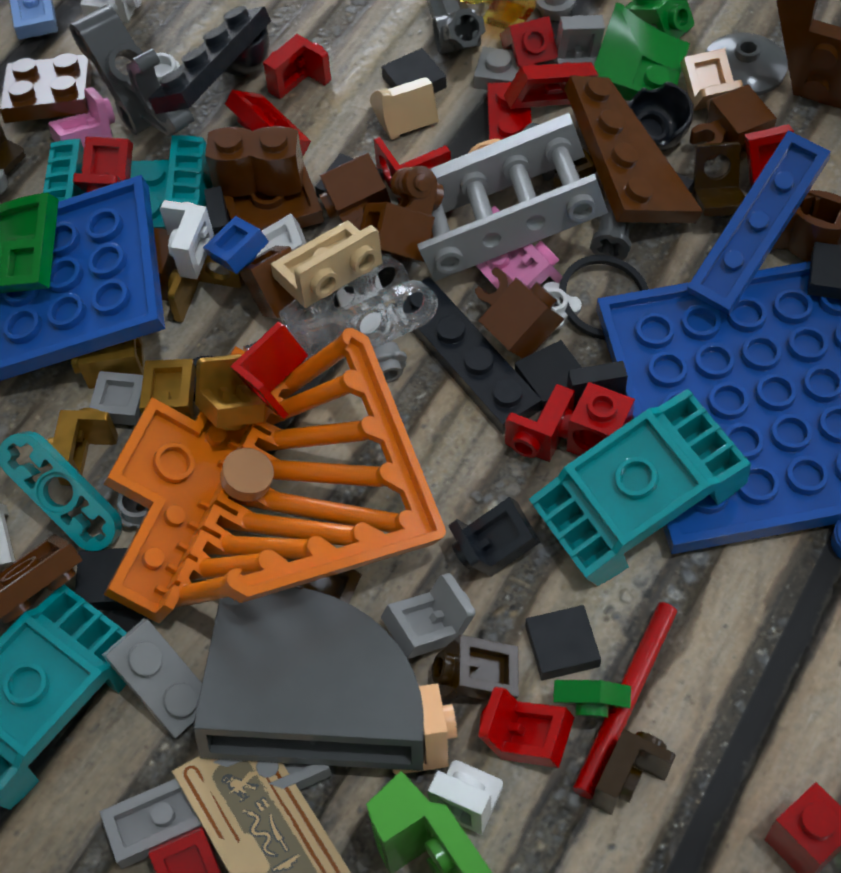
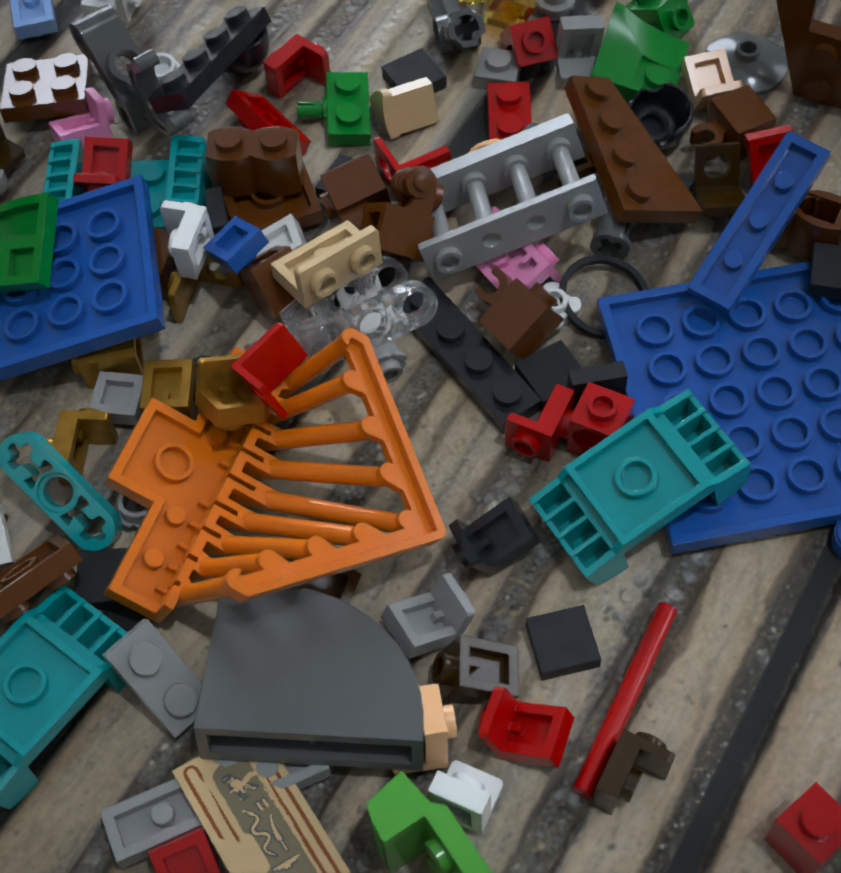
medium nougat tile [220,448,274,501] -> none
red plate [504,62,598,109] -> none
green plate [553,680,631,718] -> none
none -> green plate [297,72,371,146]

